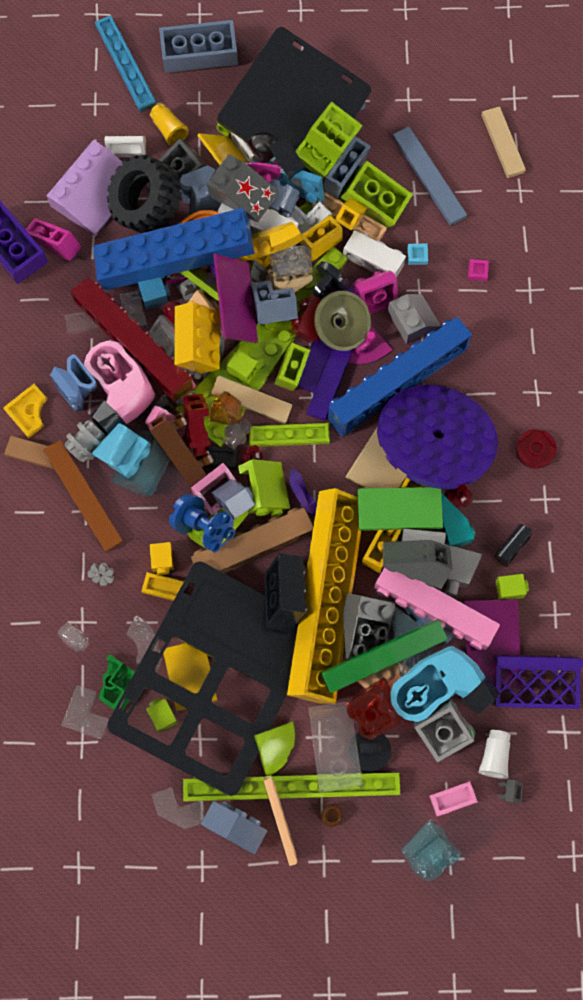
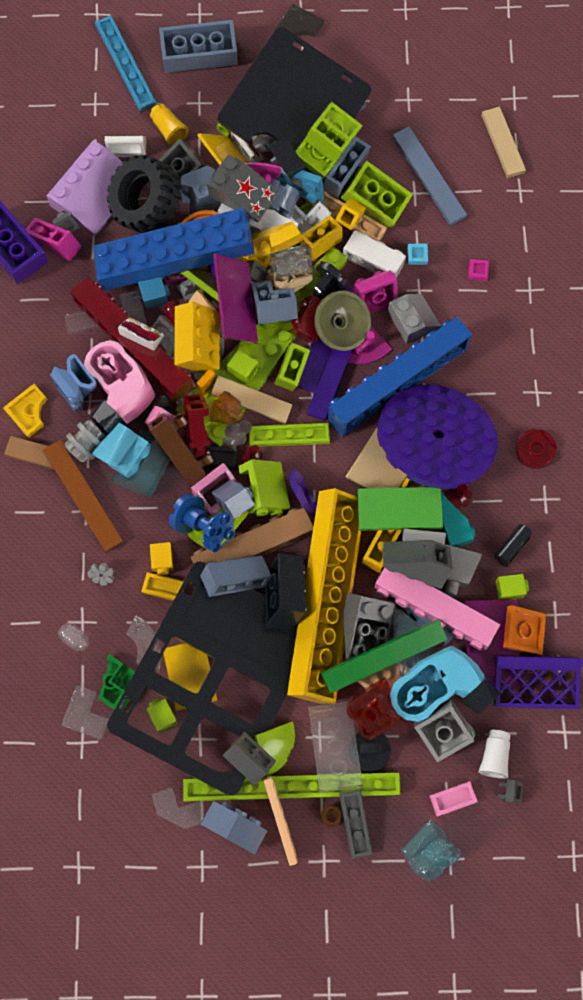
none -> dark grey tile [52,211,80,233]
none -> slope [118,317,164,351]
none -> light orange tile [197,369,216,394]
none -> sand blue brick [200,555,271,597]
none -> dark grey hinge [222,731,276,785]
none -> clear smoke tile [274,4,324,37]
none -> dark grey tile [339,789,373,859]
none -> orange plate [503,605,546,656]

